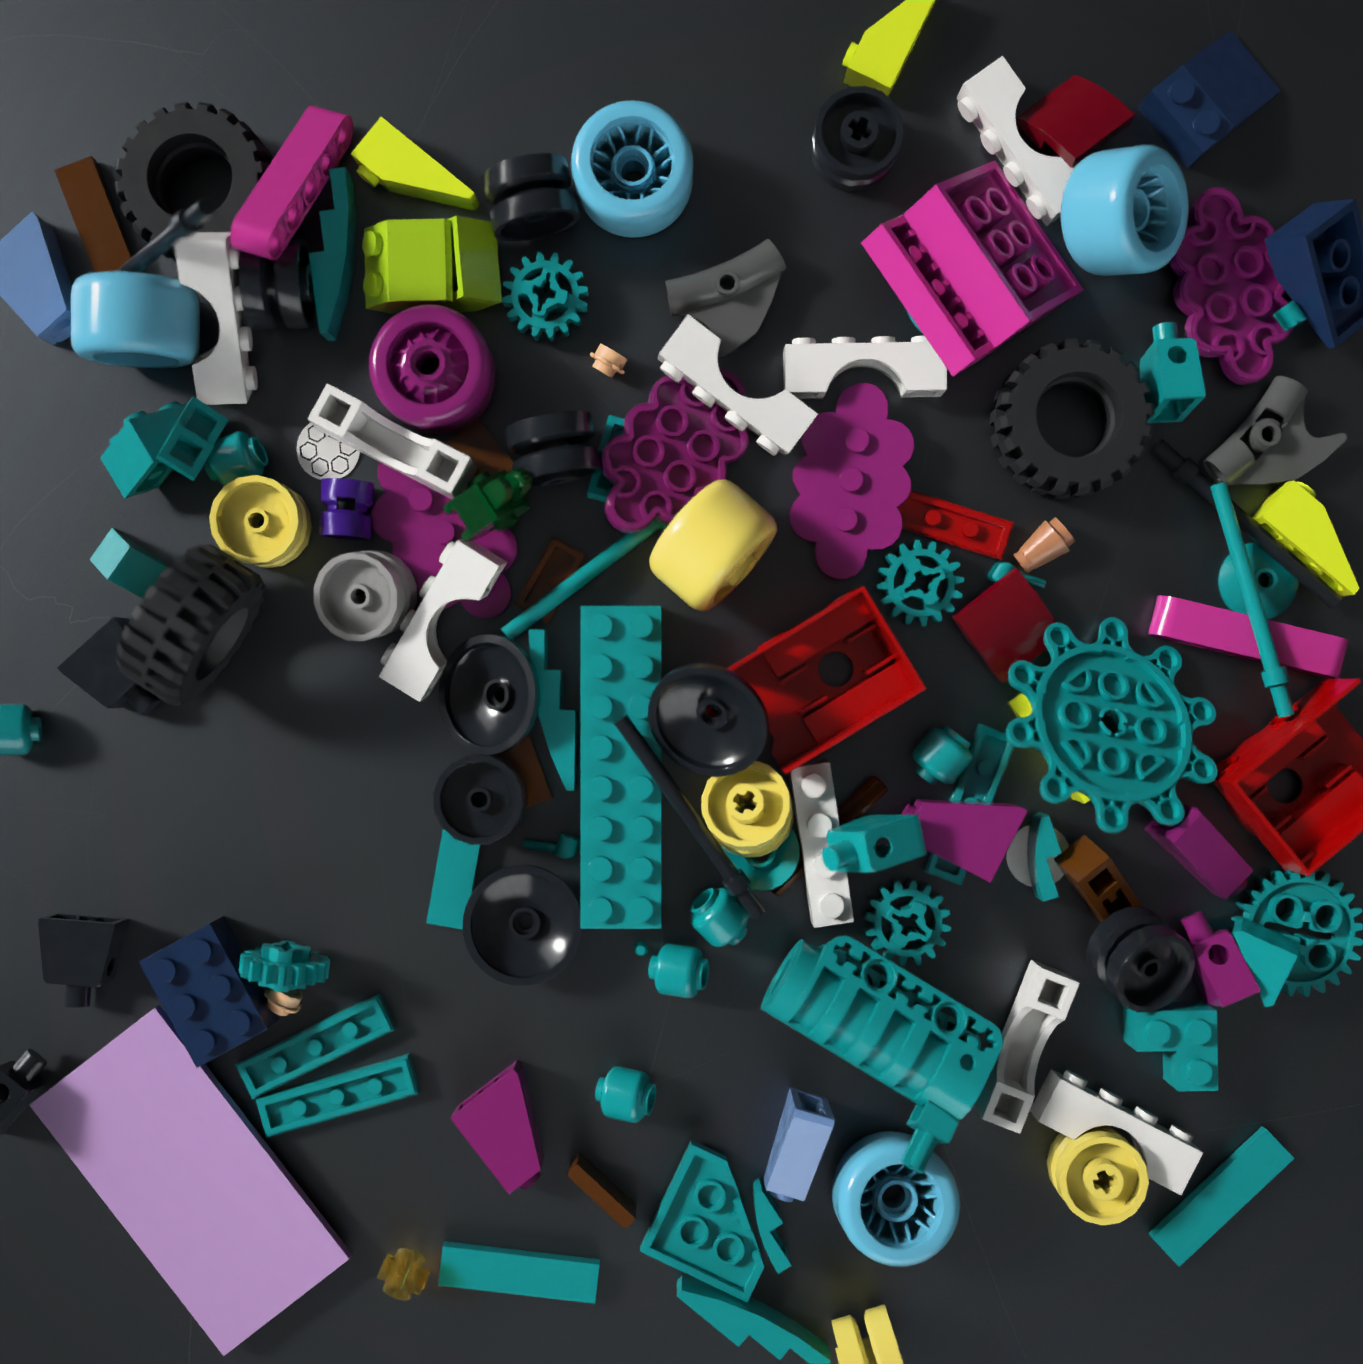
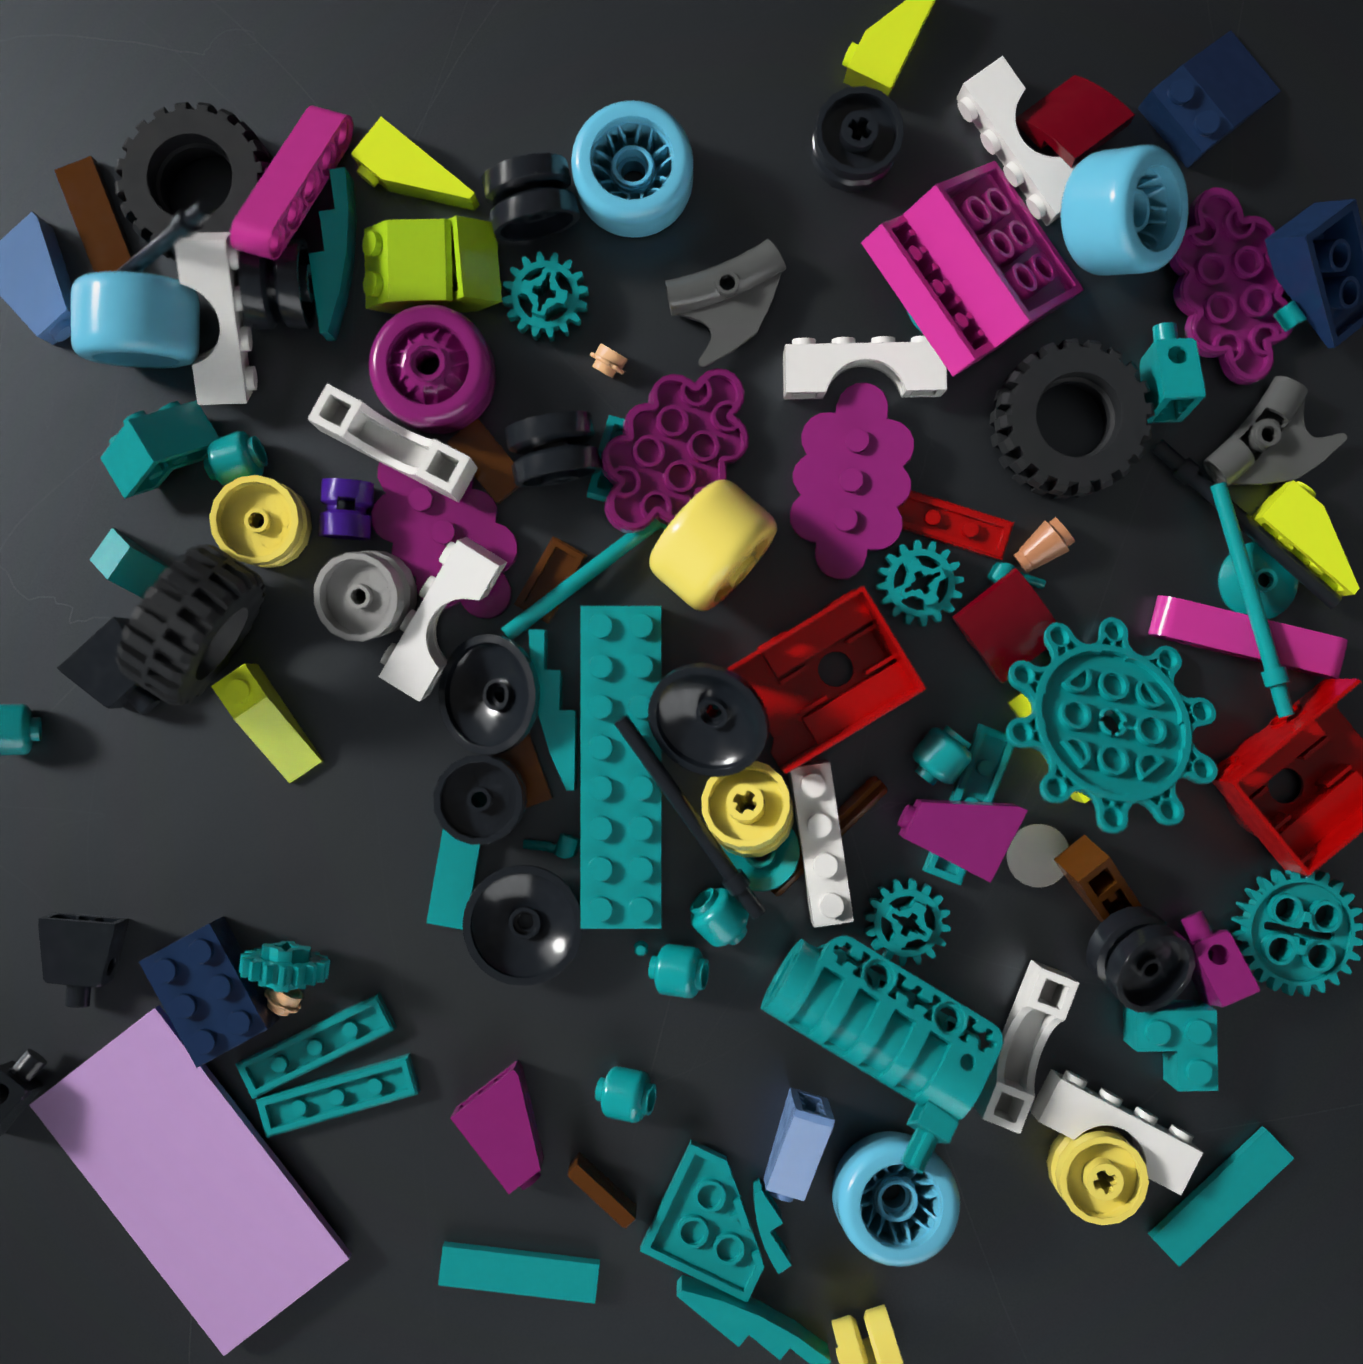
teal slope [156,396,229,481] -> none
white sticker [296,423,360,480] -> none
clear yellow gear [377,1248,431,1301] -> none
dark green hinge [443,467,532,542] -> none
white arch [657,314,818,456] -> none
teal torso [822,815,927,873] -> none
teal slope [1027,812,1062,902] -> none
magenta slope [1144,804,1254,900] -> none
teal slope [1233,918,1299,1008] -> none
none -> neon yellow slope [211,663,323,784]

